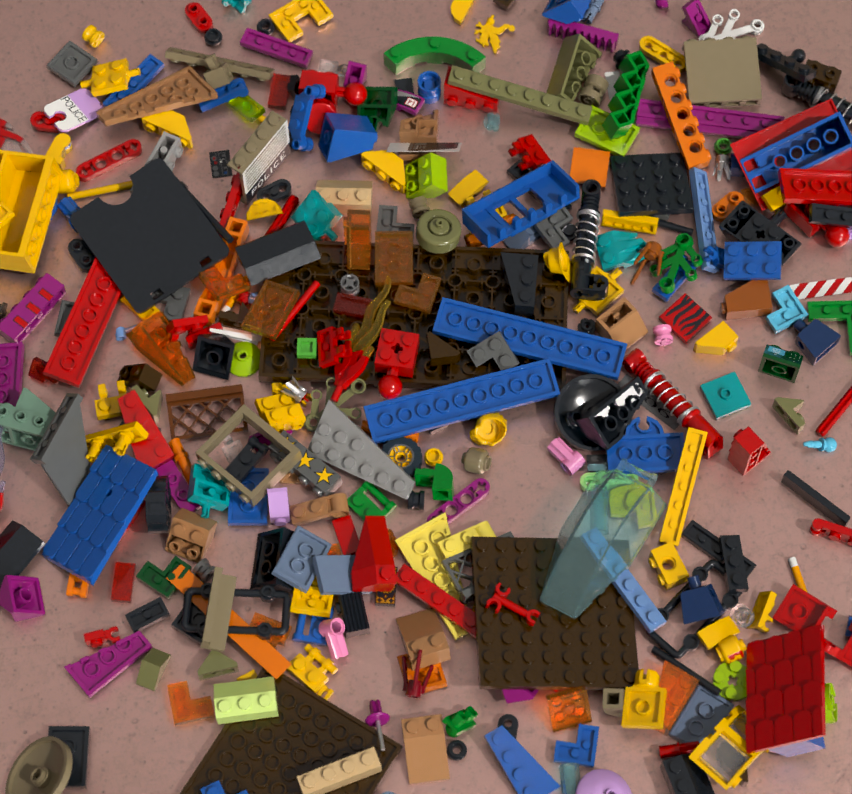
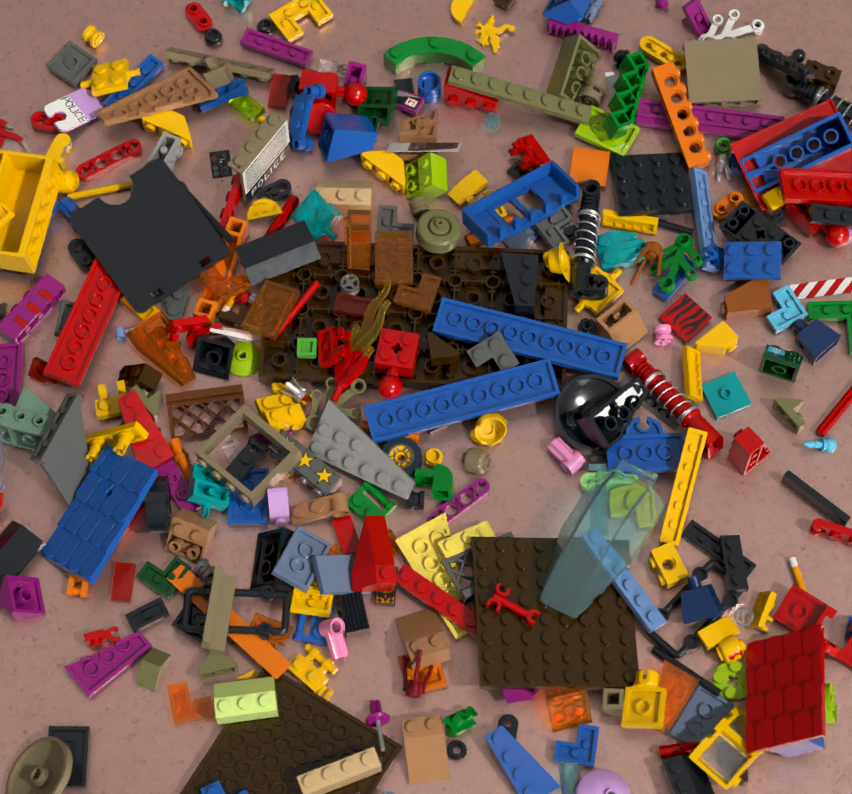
none -> yellow plate [682,345,703,403]

